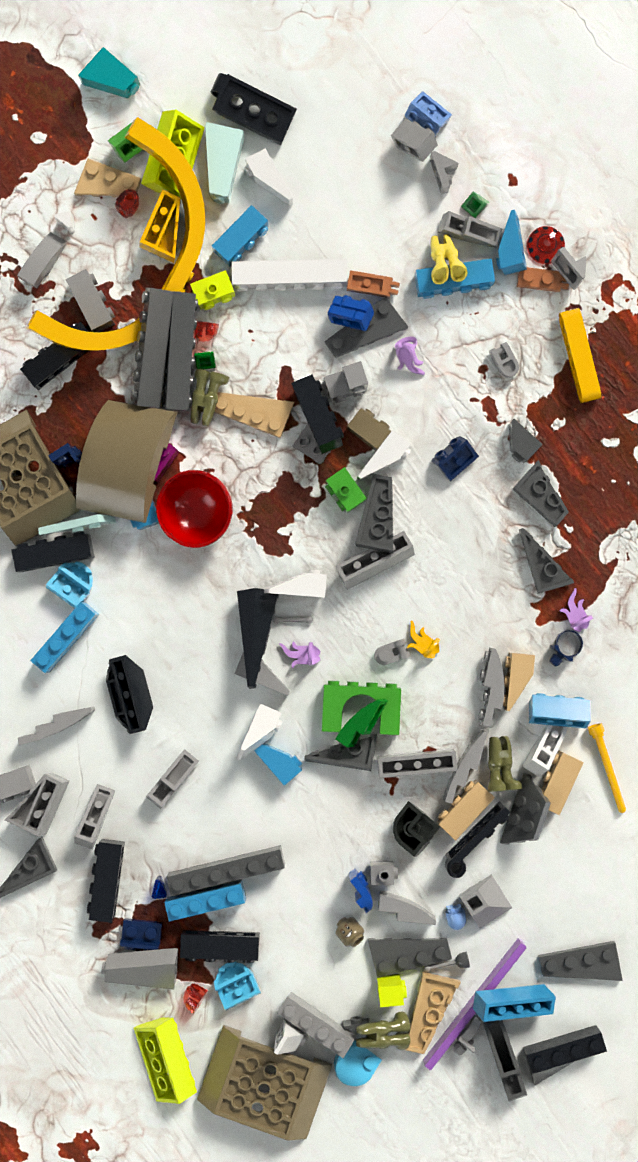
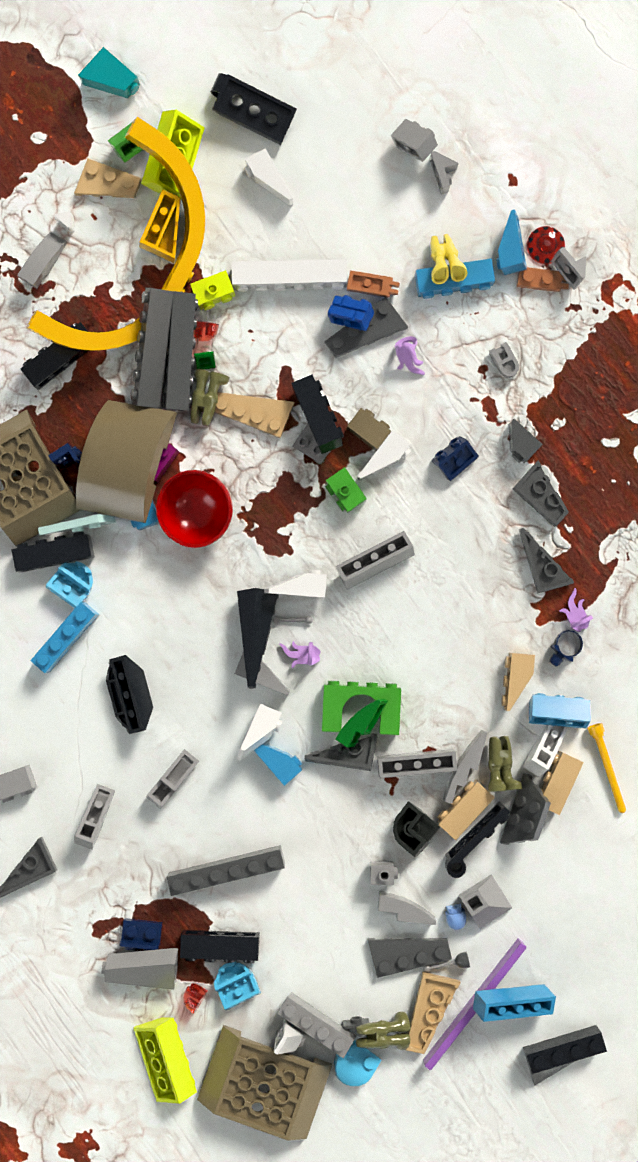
light grey wedge [5,773,69,836] -> none
light grey slope [18,707,95,745] -> none
light grey brick [65,269,115,333] -> none
black brick [87,839,125,923] -> none
clear red piece [115,189,139,218] -> none
clear blue slope [151,875,167,899] -> none
dark azure brick [164,879,246,921] -> none
light aqua slope [205,122,244,204] -> none
dark azure brick [212,205,269,267] -> none
light grey brick [324,361,368,403] -> none
dark tan head [335,917,364,947] -> none
blue slope [349,869,373,913] -> none
dark grey wing [355,474,394,554] -> none
light grey plate [374,639,411,665] -> none
neon yellow brick [377,974,407,1007] -> none
medium blue bracket [405,91,452,137] -> none
yellow piece [407,620,440,659] -> none
light grey slope [438,211,502,248] -> none
light grey piece [453,1015,481,1056] -> none
green slope [461,191,490,218] -> none
light grey slope [478,647,505,727] -> none
dark grey slope [482,1020,527,1102] -> none
dark grey wing [538,941,623,981] -> none
yellow beam [559,308,601,403] -> none

